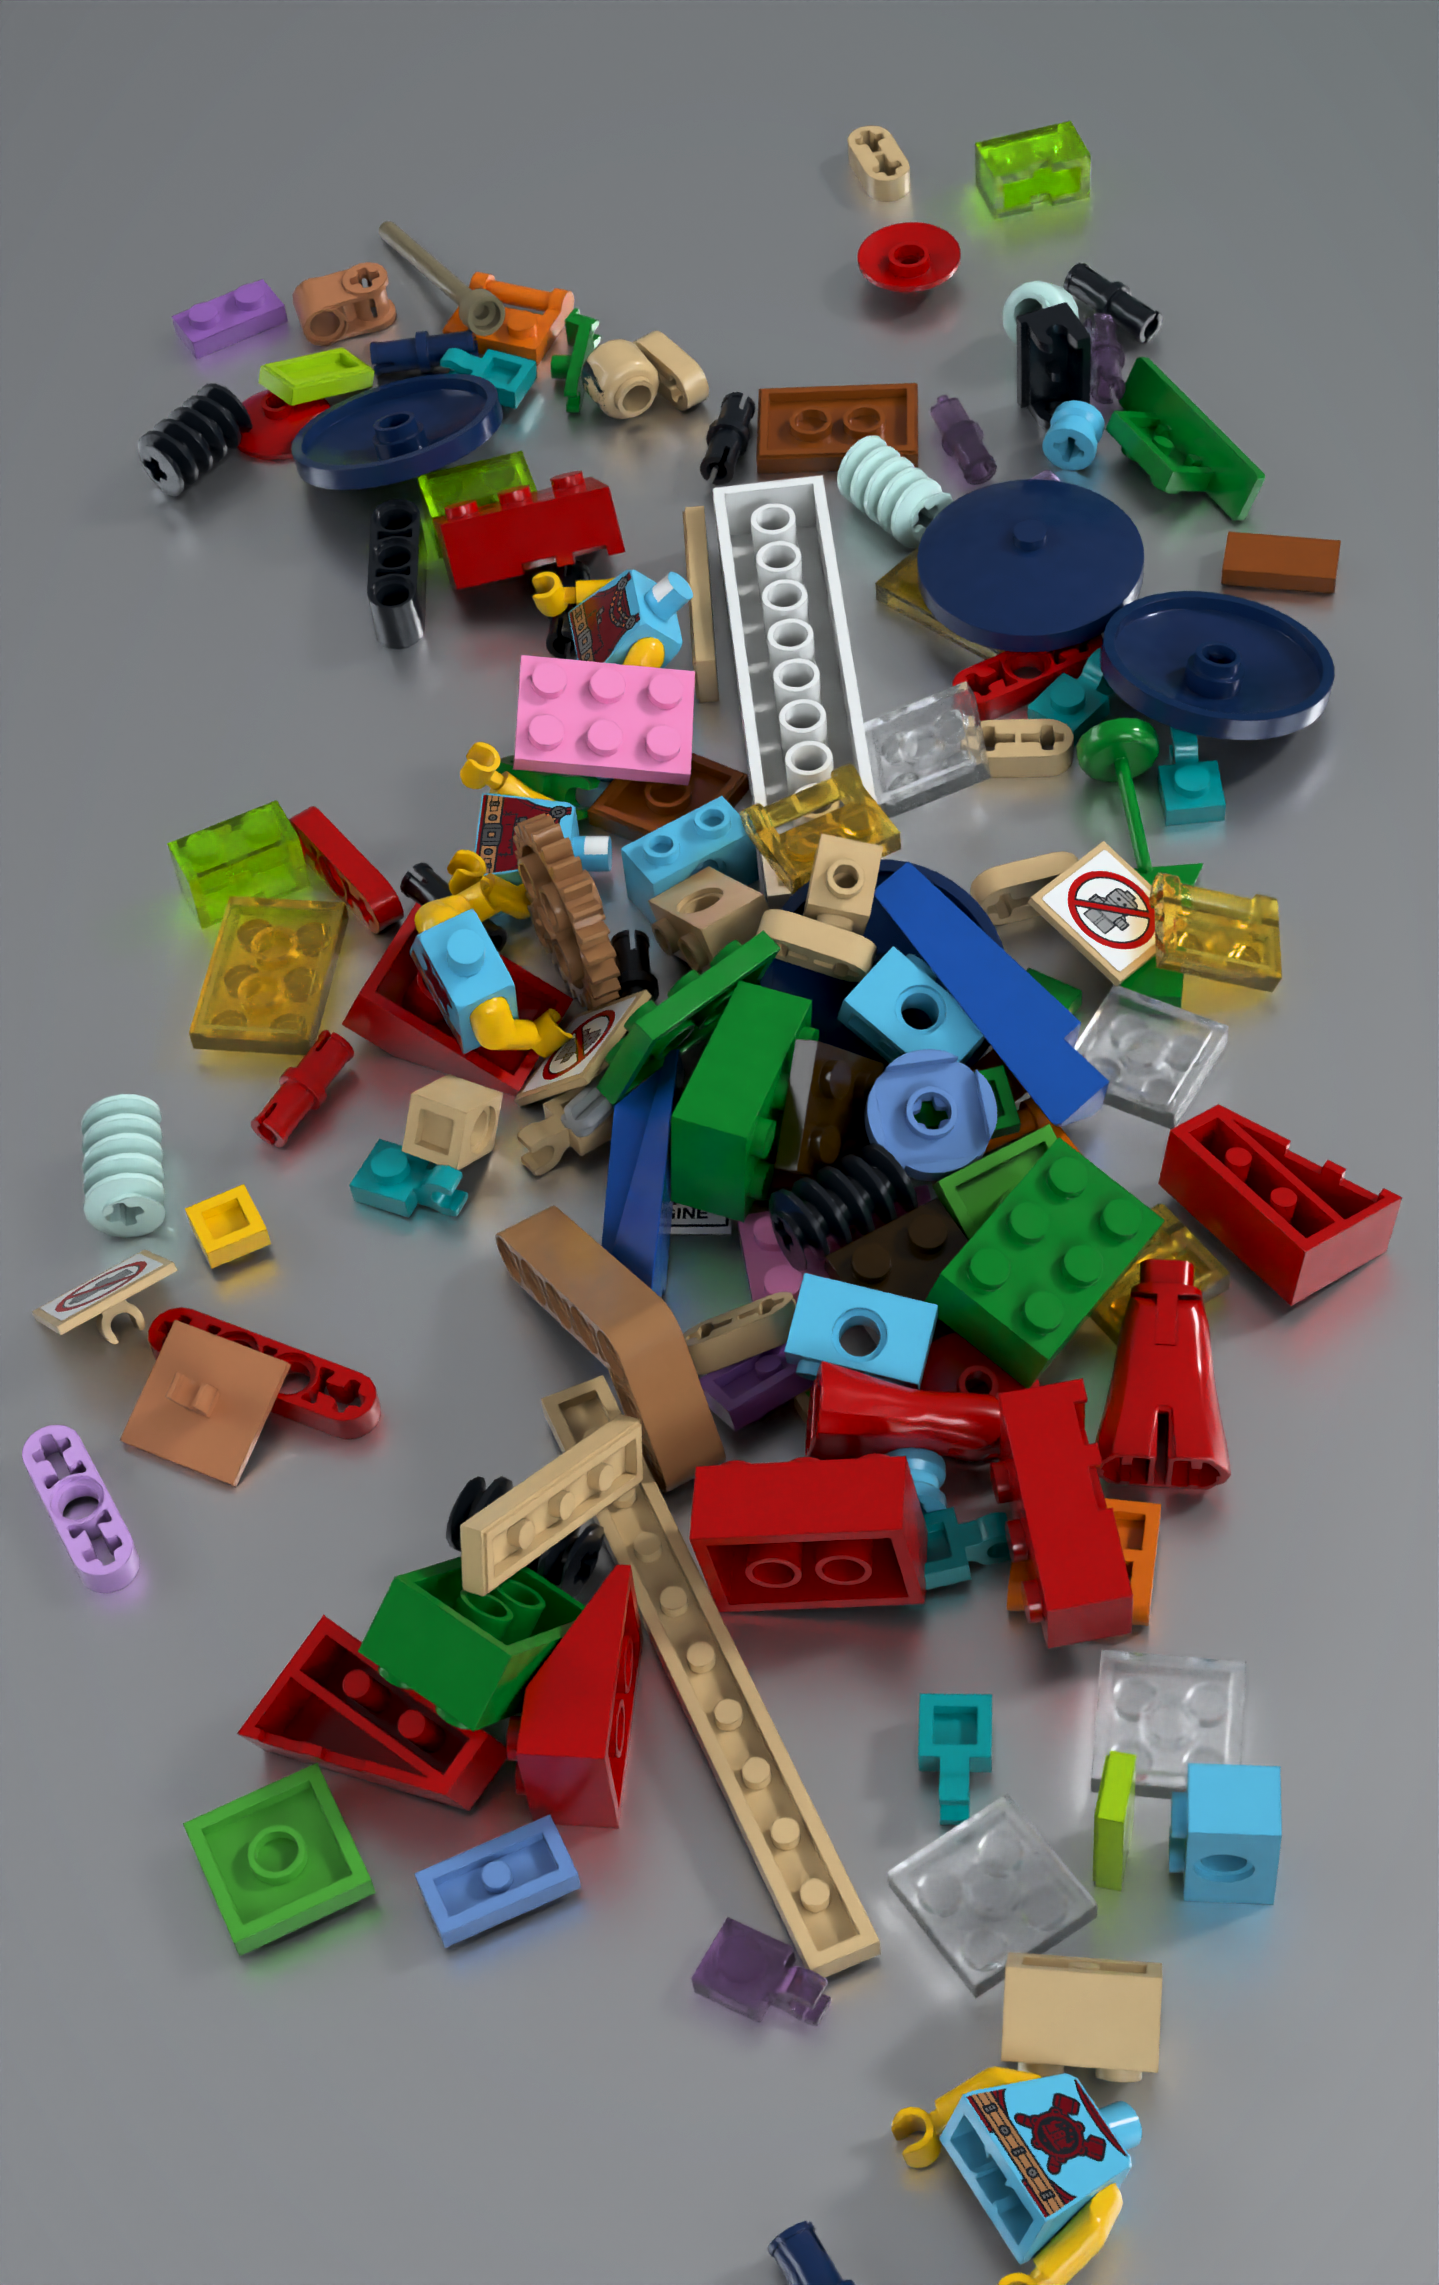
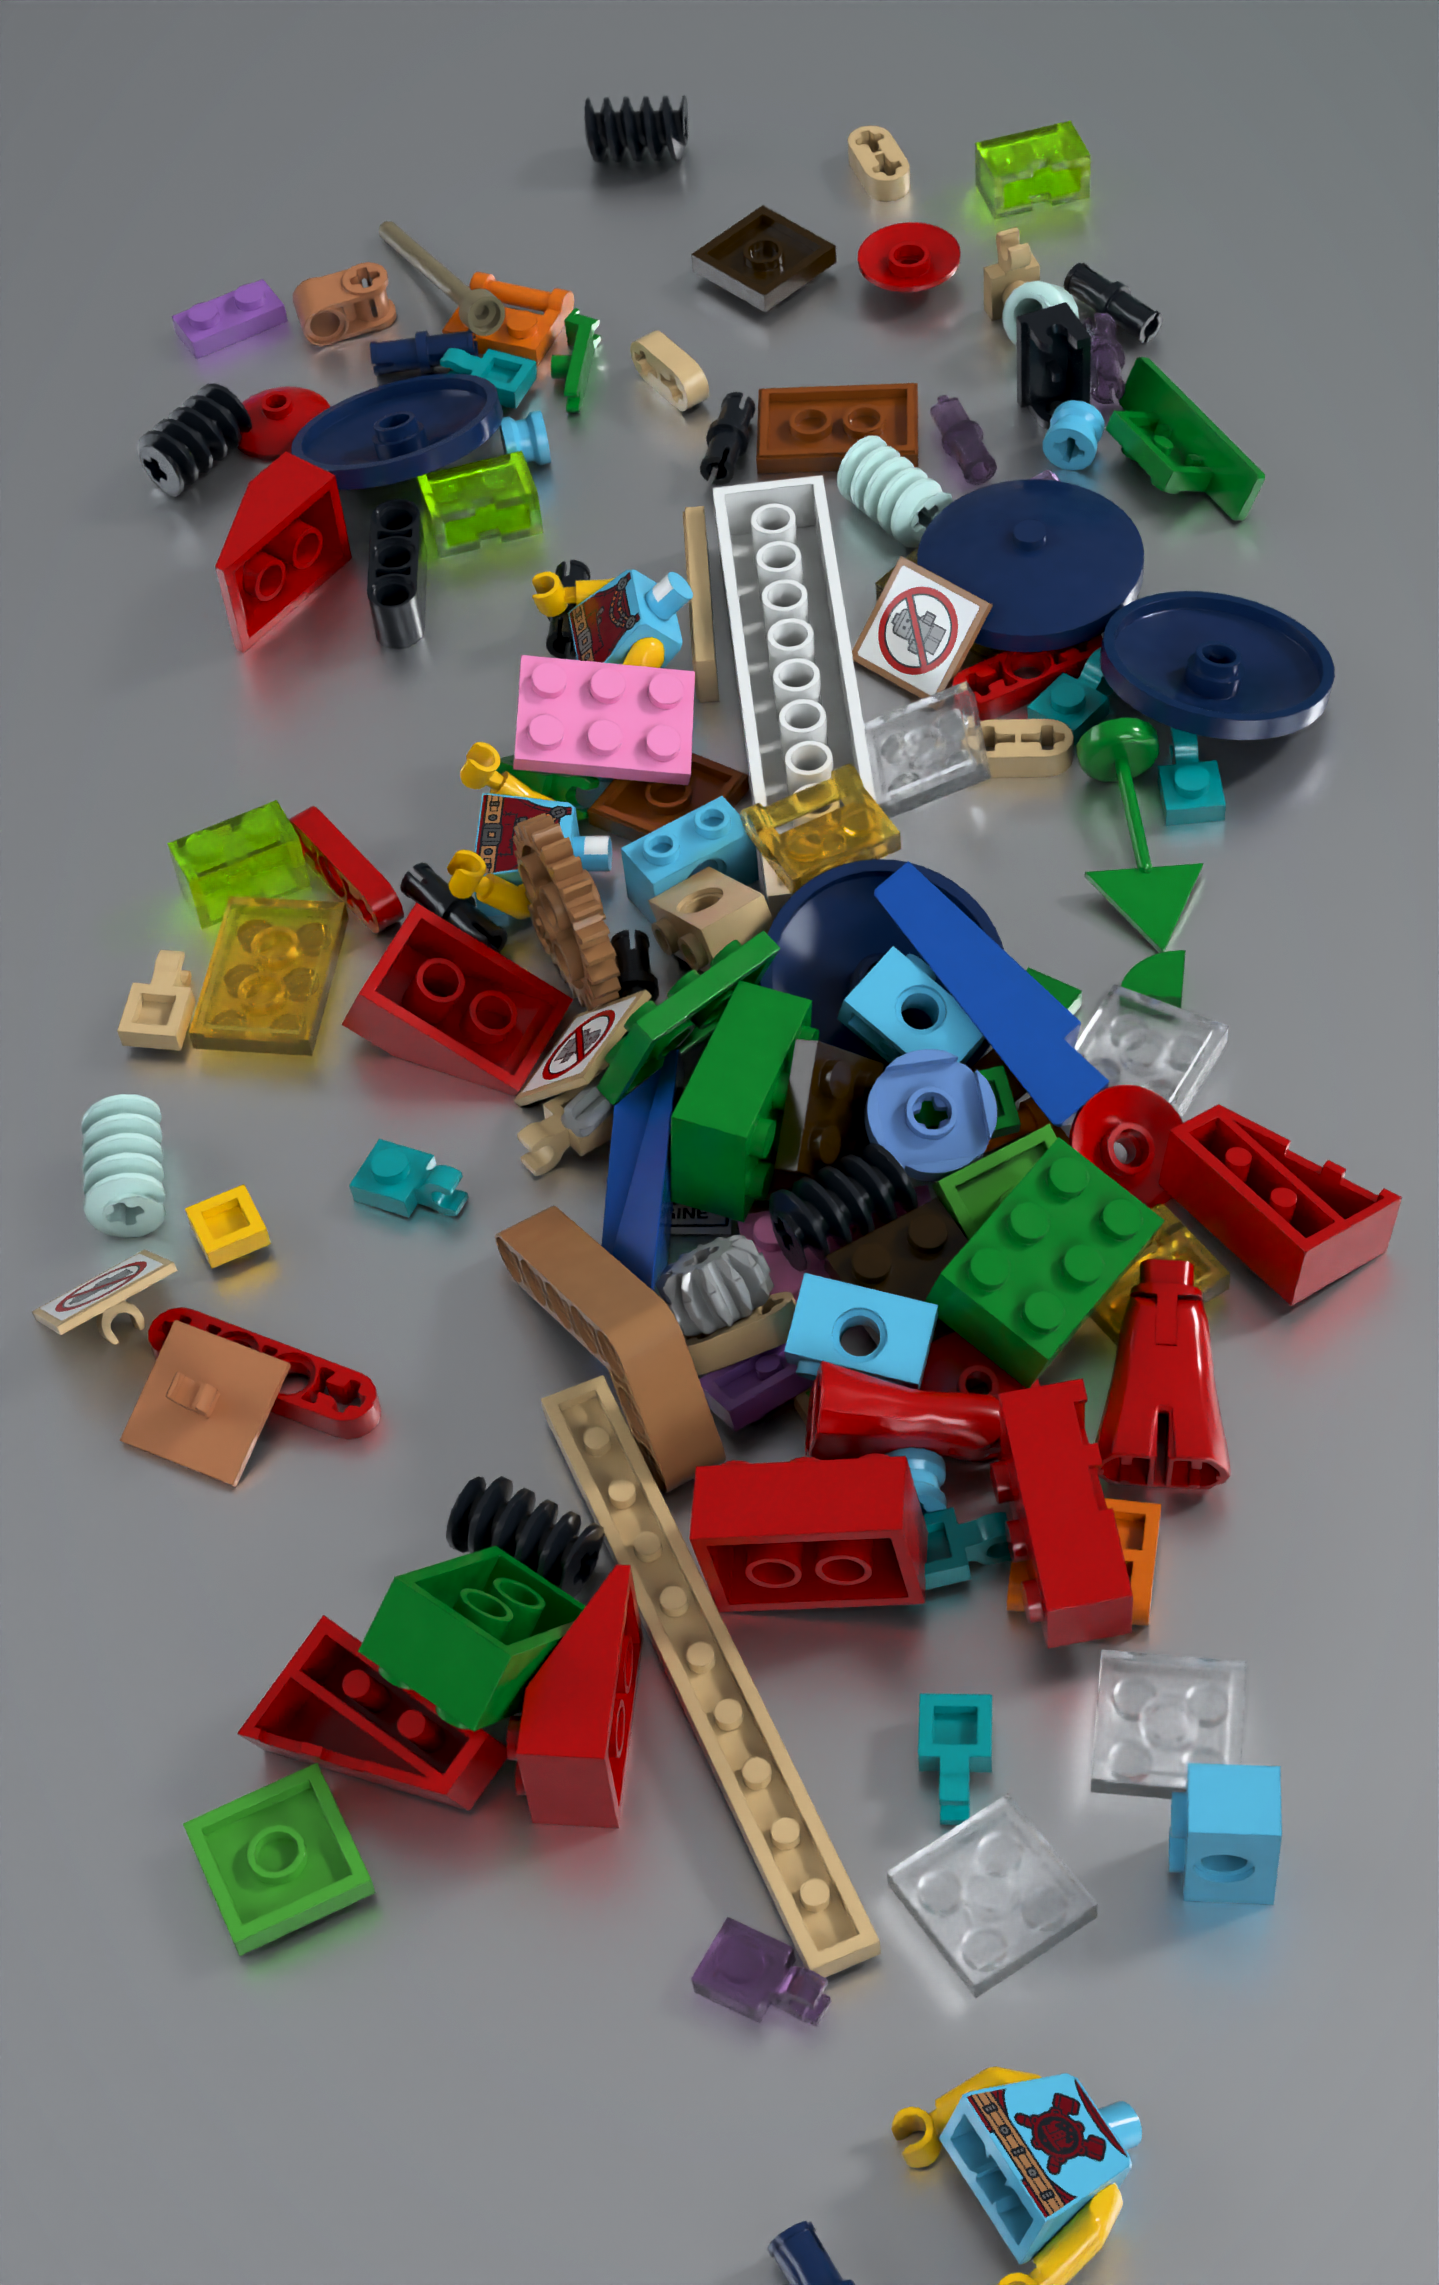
lavender beam [22,1425,140,1593] -> none
red pin [251,1030,354,1148] -> none
lime tile [259,347,375,406] -> none
tan brick [402,1074,503,1170] -> none
torso [410,880,573,1058] -> none
medium blue plate [414,1814,582,1948] -> none
red wedge [433,471,625,590] -> none
tan tile [460,1414,643,1596] -> none
tan head [581,339,660,420] -> none
tan beam [756,909,877,982] -> none
tan brick [803,833,883,936] -> none
tan beam [970,851,1078,925] -> none
tan brick [1001,1952,1162,2083] -> none
piece [1027,841,1192,987] -> none
lime tile [1093,1750,1137,1891] -> none
clear yellow plate [1149,872,1282,993] -> none
dark orange tile [1221,531,1341,593] -> none
none -> tan plate [117,950,196,1051]
none -> red slope [215,451,352,654]
none -> medium azure wheel [499,410,551,471]
none -> black piece [584,95,688,162]
none -> light grey gear [655,1235,774,1336]
none -> dark brown plate [691,205,837,313]
none -> piece [852,556,993,708]
none -> tan plate [983,227,1040,321]
none -> red dish [1069,1085,1183,1210]

